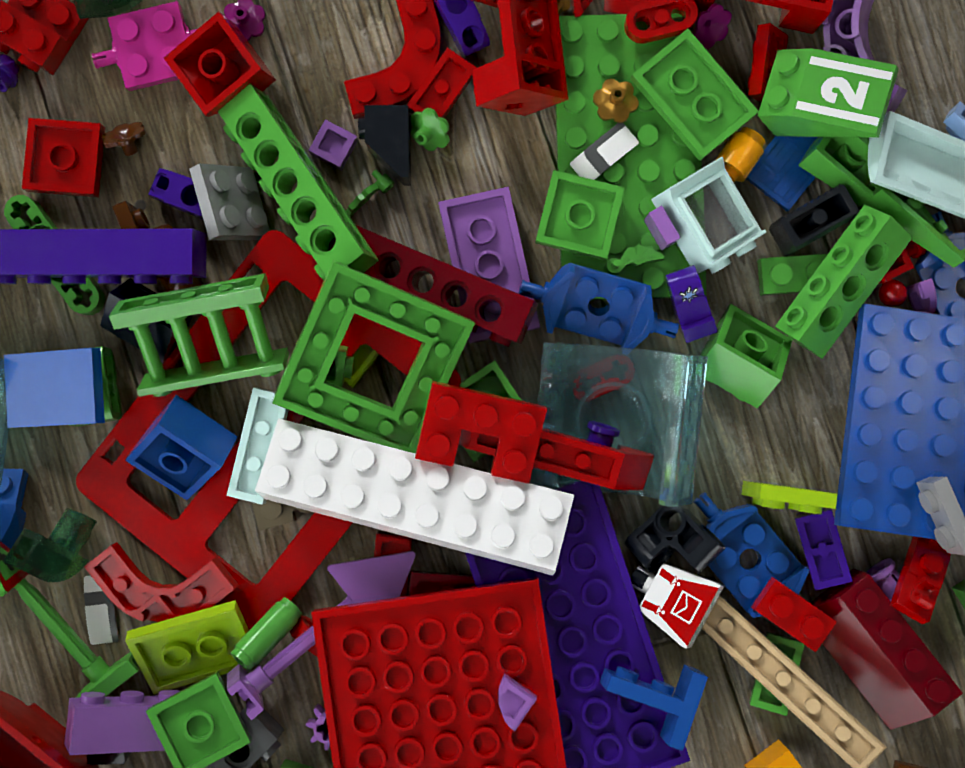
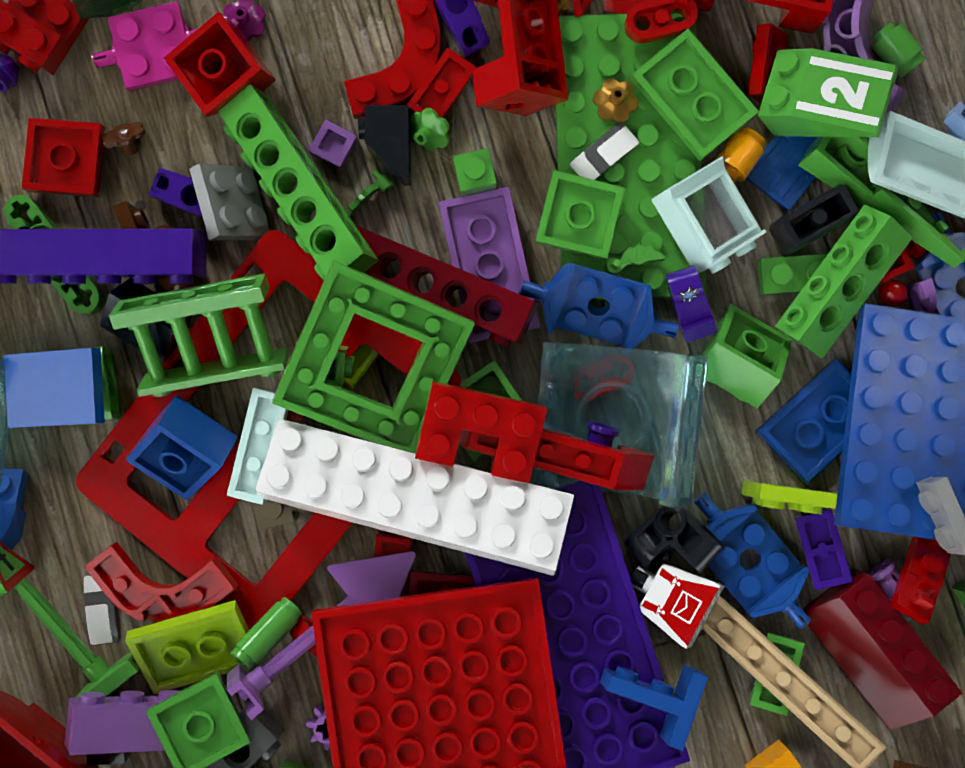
clear green brick [3,508,97,582] -> none
medium lavender tile [498,674,537,731] -> none
medium lavender tile [644,206,681,251] -> none
magenta plant [692,3,732,49] -> none
red plate [751,577,837,652] -> none
none -> bright green brick [453,148,497,197]
none -> blue tile [755,358,851,485]
none -> bright green brick [871,22,926,78]

